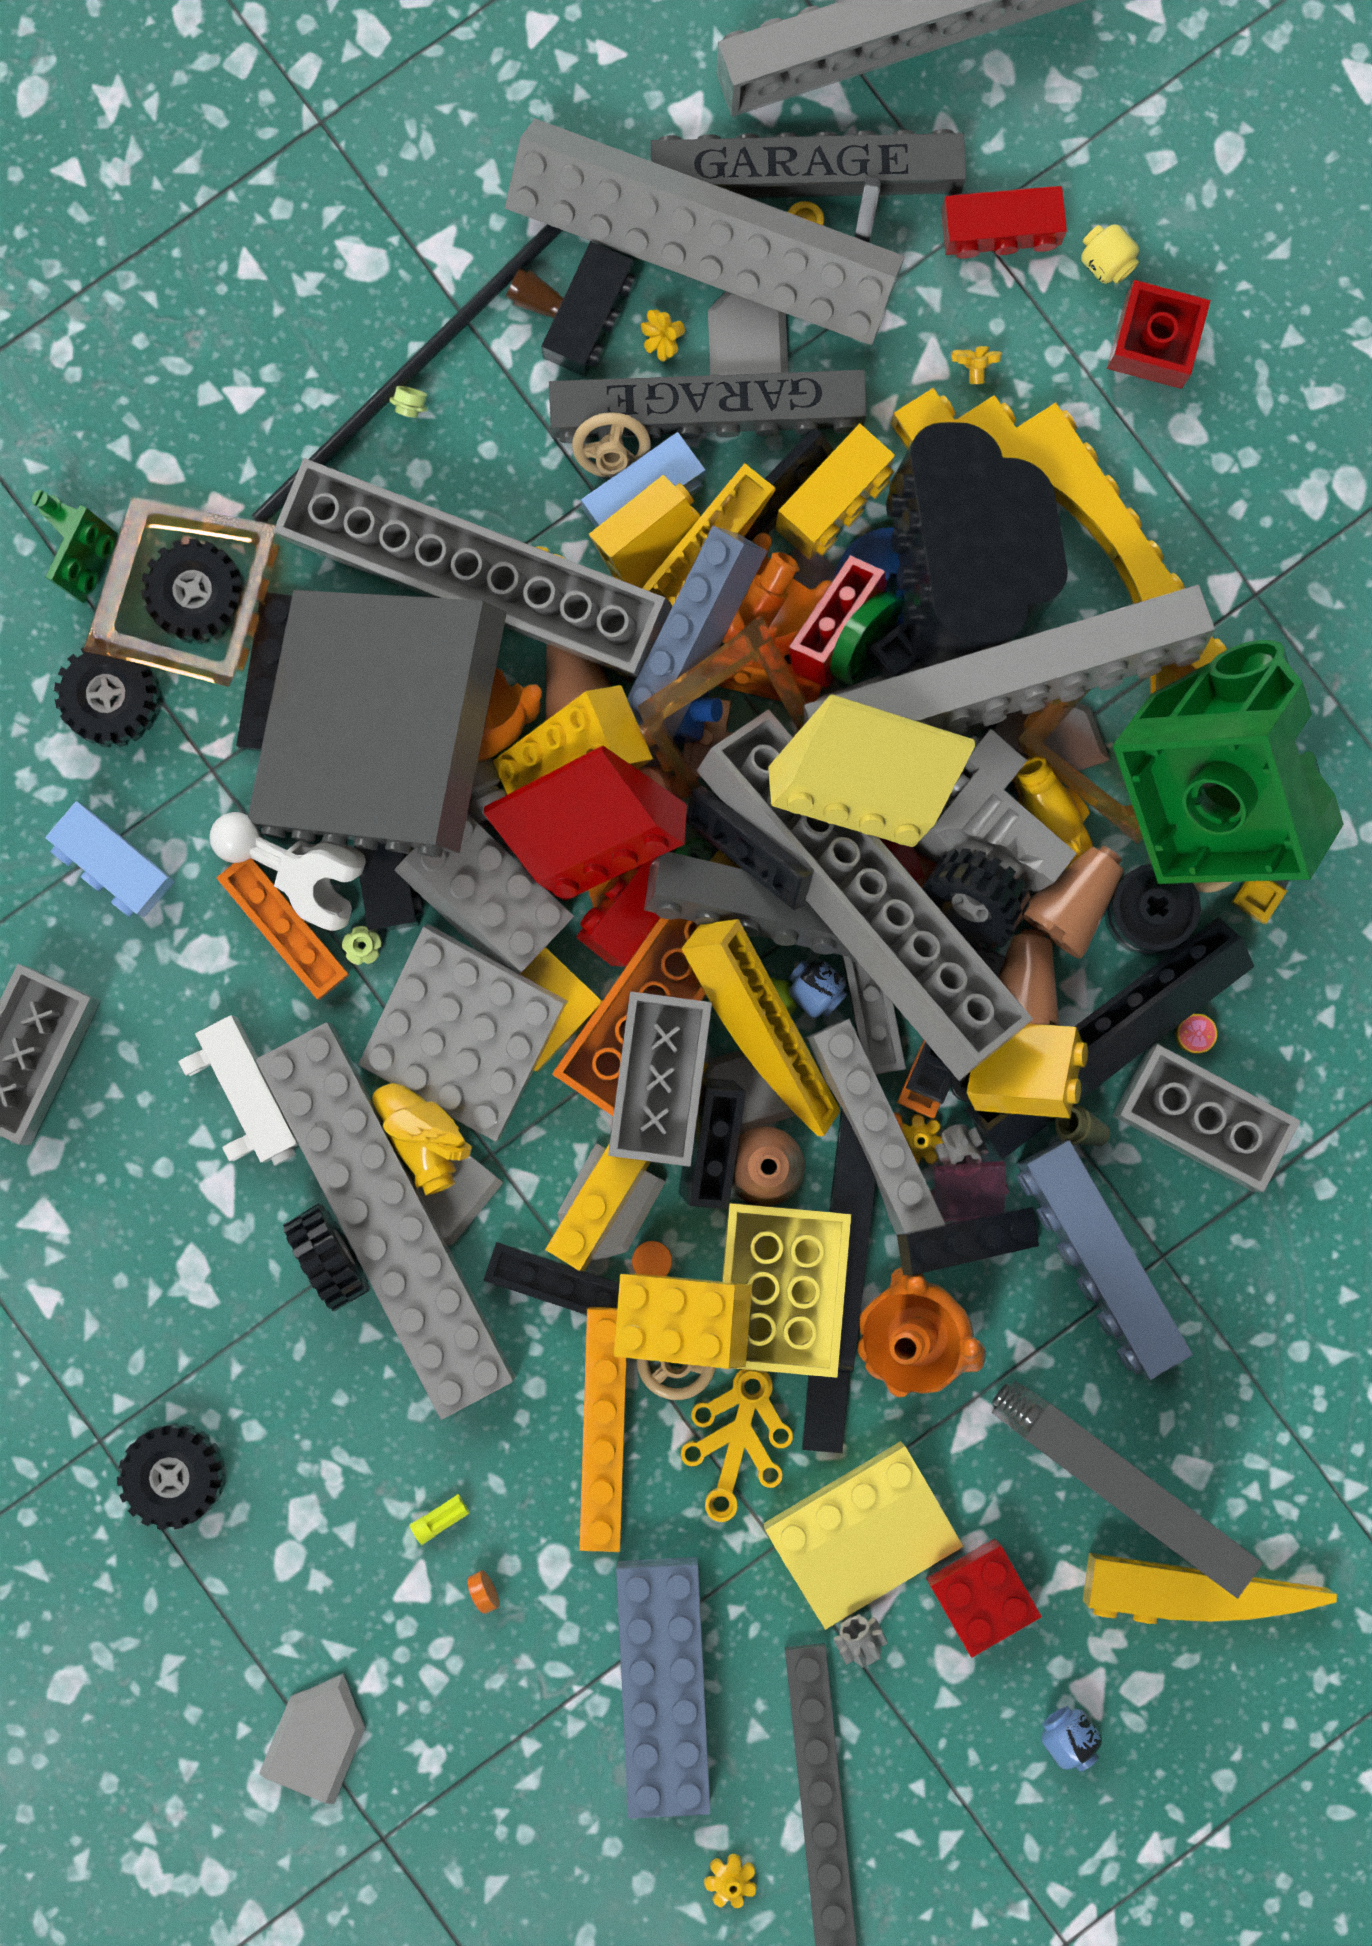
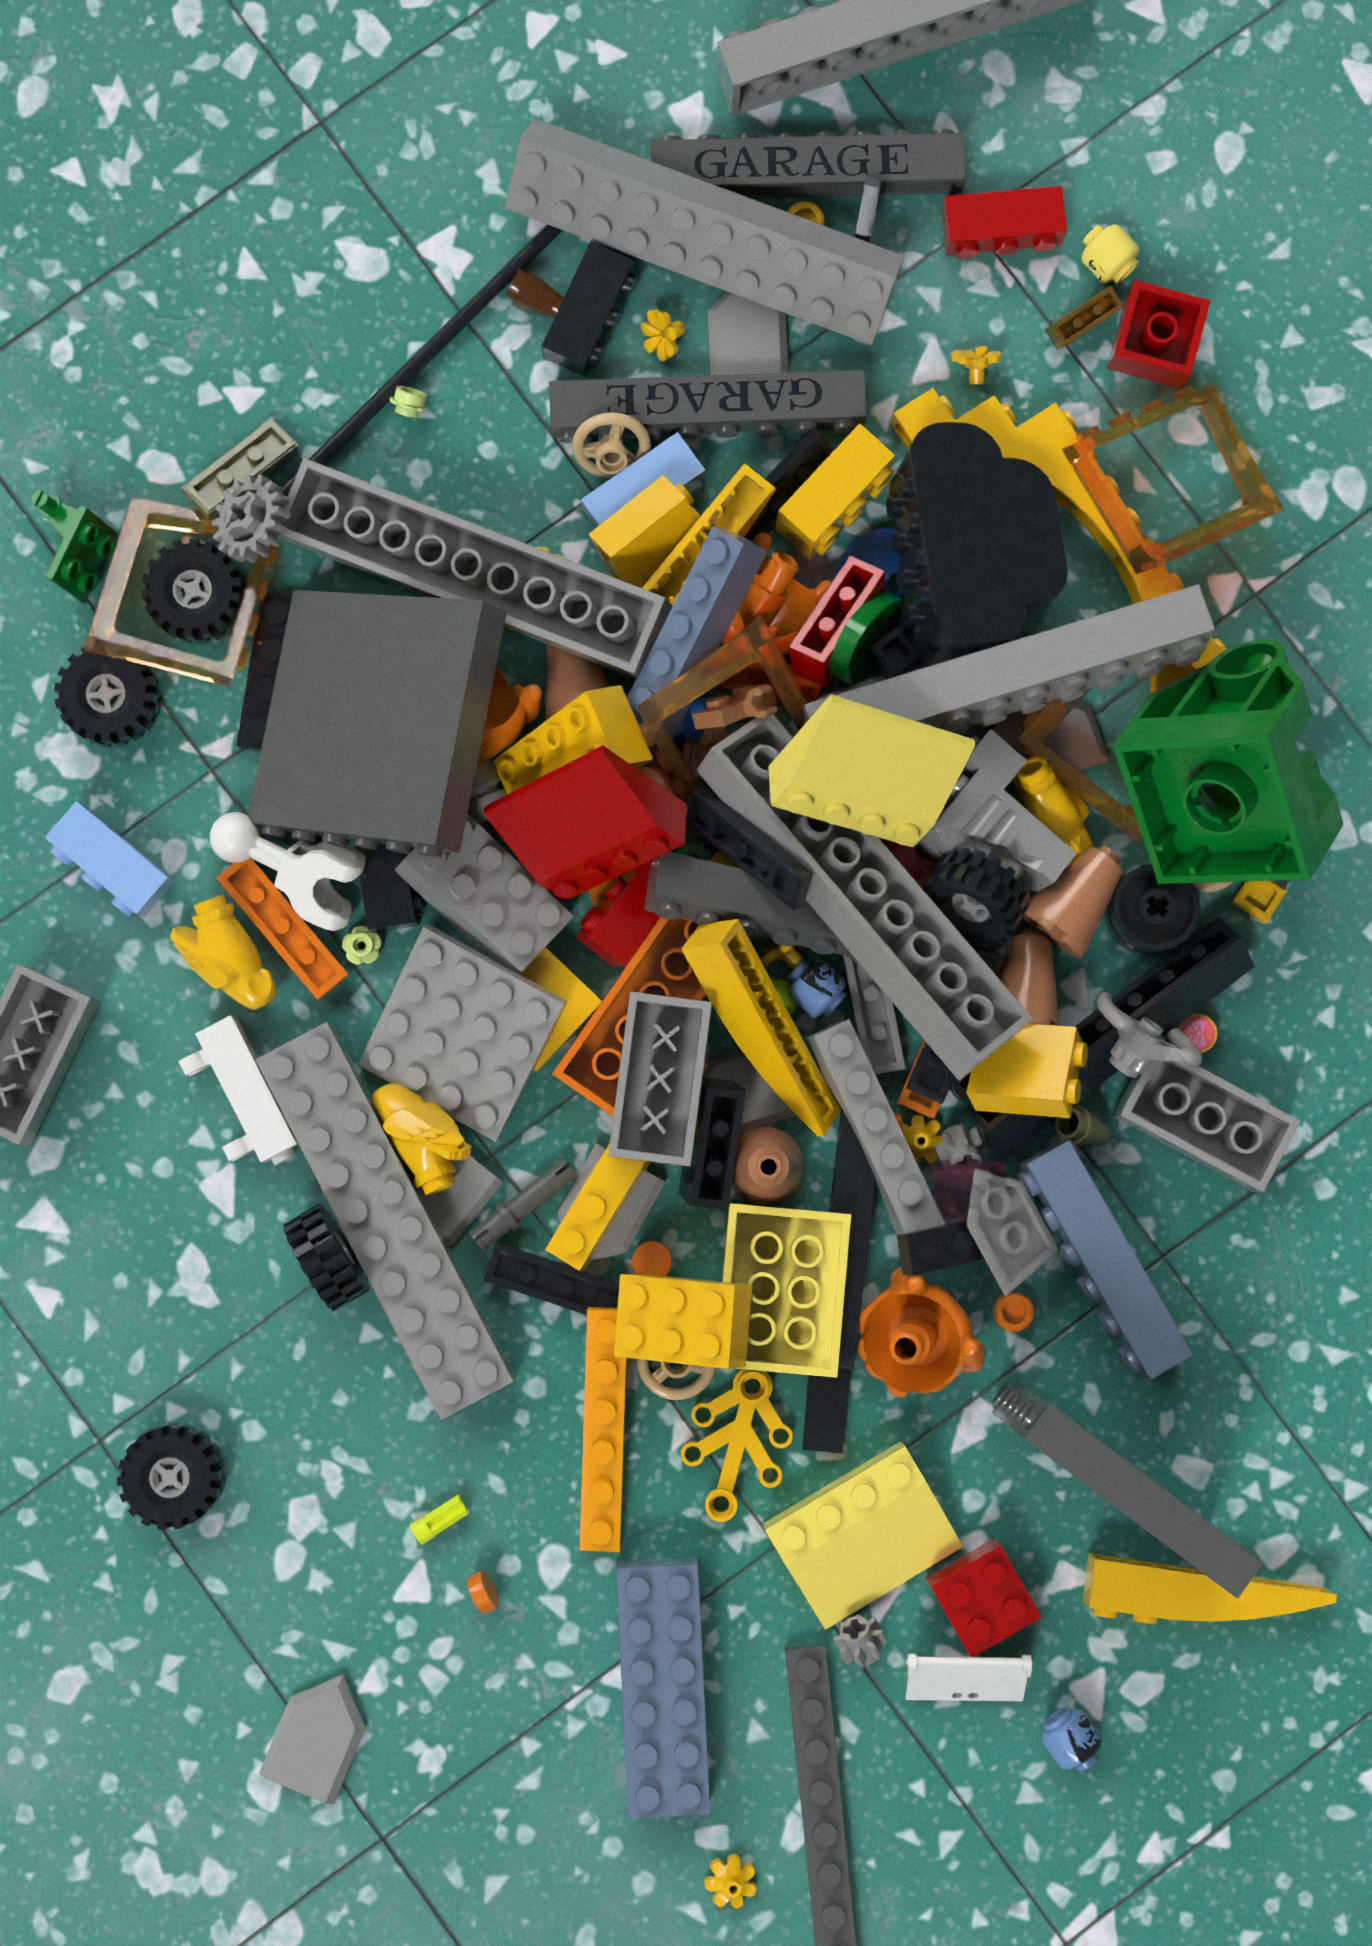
none -> yellow animal [170,894,277,1010]
none -> tile [182,418,298,521]
none -> light grey gear [212,475,291,563]
none -> dark grey pin [468,1157,578,1252]
none -> medium nougat plate [692,684,778,729]
none -> yellow plant [760,942,804,969]
none -> white door [905,1654,1033,1701]
none -> light grey tile [967,1169,1060,1295]
none -> orange tile [993,1291,1034,1332]
none -> pearl gold piece [1044,286,1124,350]
none -> clear orange windscreen [1062,384,1284,574]
none -> light grey piece [1096,992,1202,1078]

